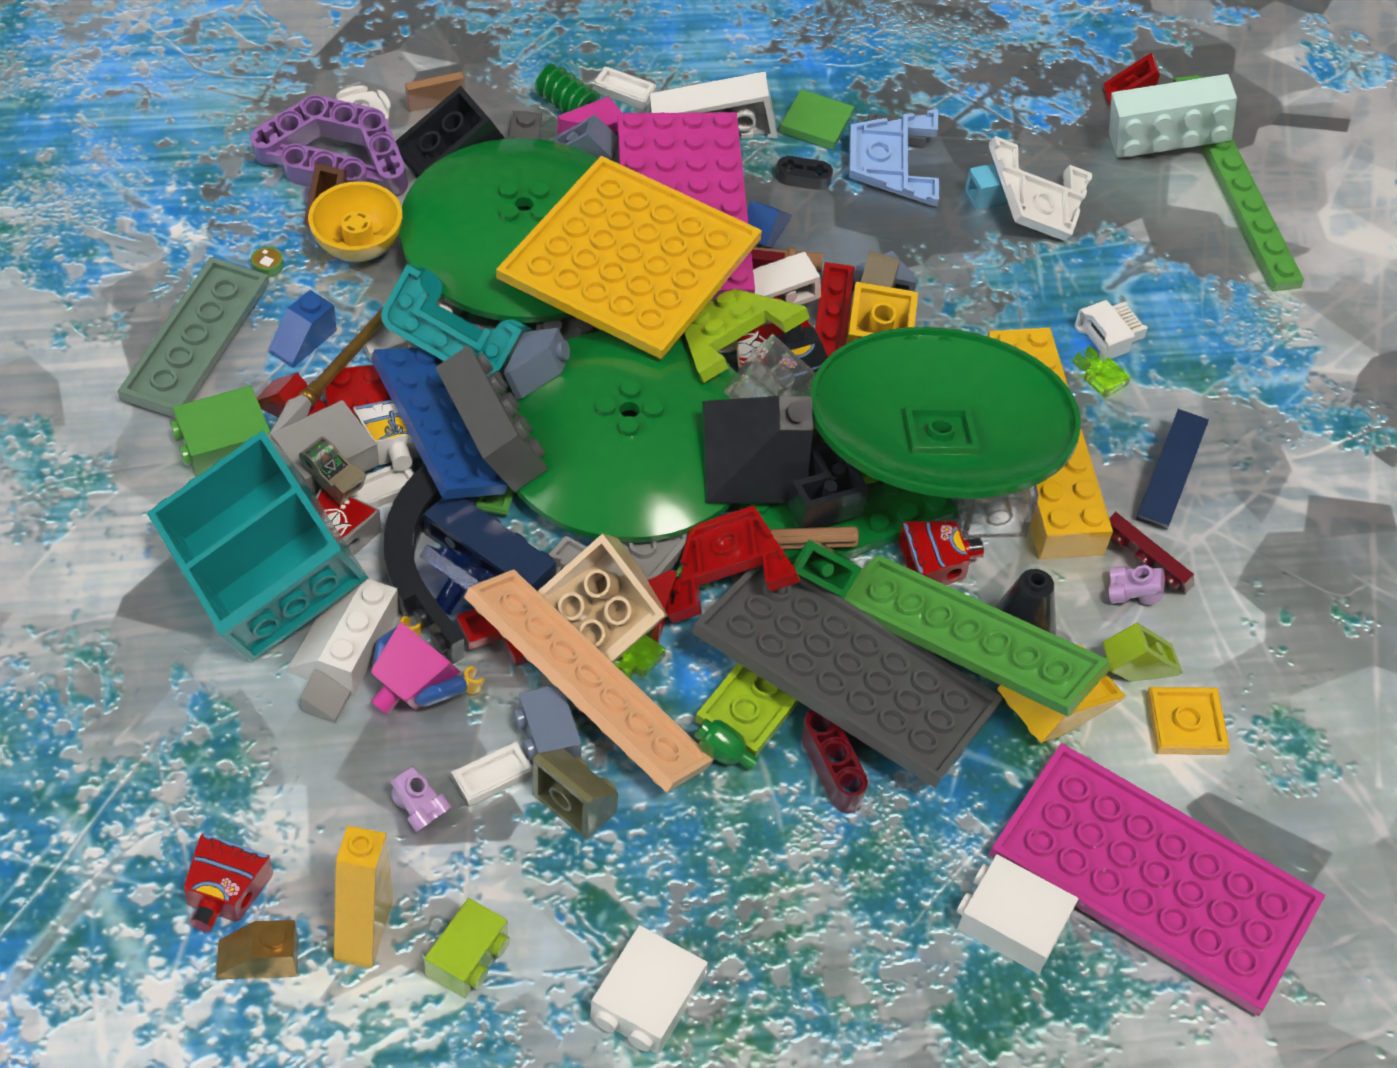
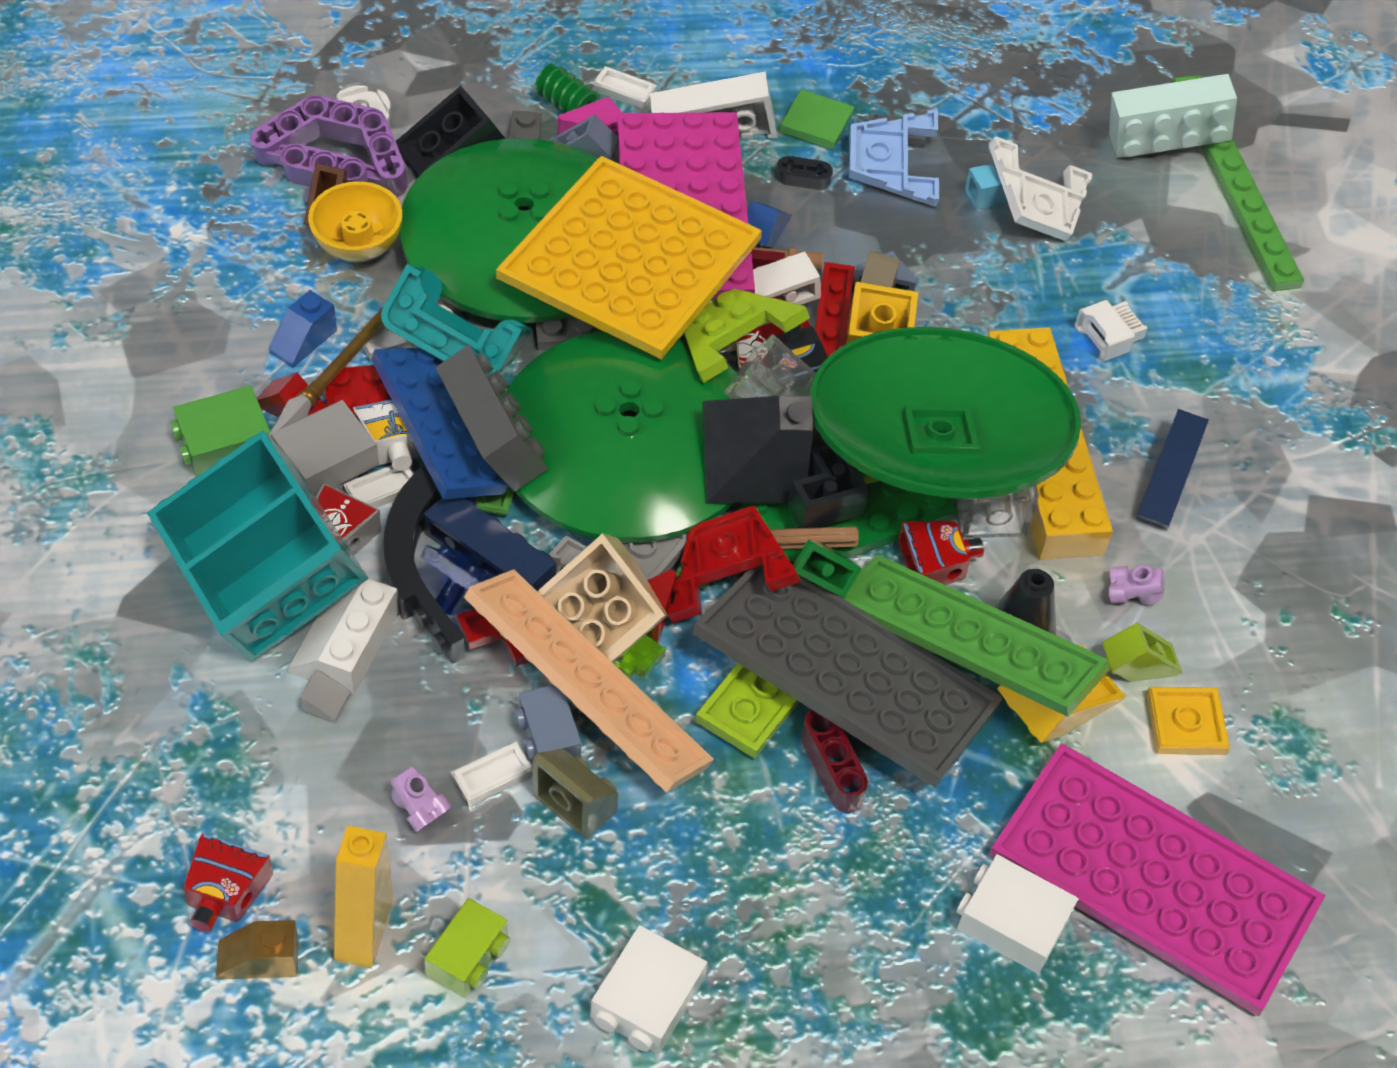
sand green plate [118,257,269,418] -> none
tile [251,247,284,277] -> none
dark tan leg [299,436,366,506] -> none
dark pink torso [371,616,485,715] -> none
medium nougat tile [405,71,465,112] -> none
sand blue slope [504,328,570,399] -> none
green plant [694,718,758,770] -> none
clear neon green plate [1073,346,1131,399] -> none
red slope [1103,53,1160,104] -> none
dark red plate [1109,511,1194,595] -> none

